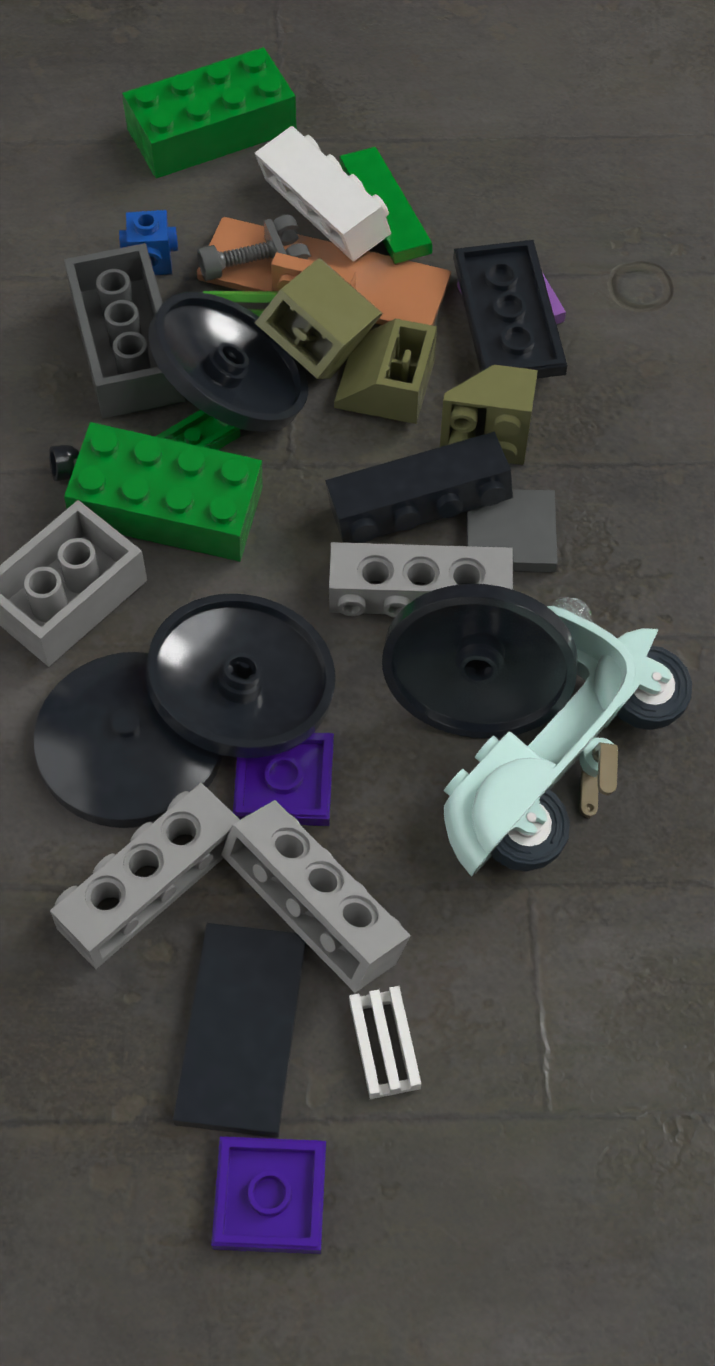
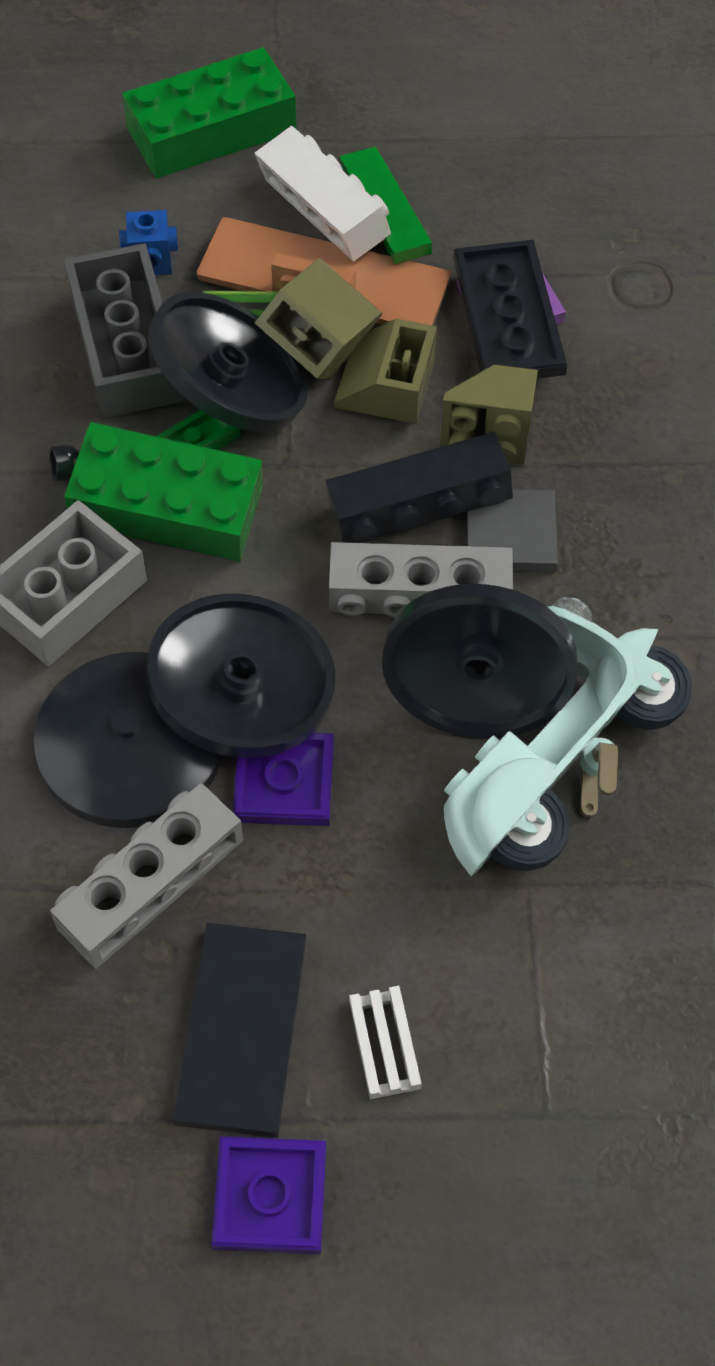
dark grey bar [197,215,312,281] -> none
light grey brick [221,800,411,993] -> none

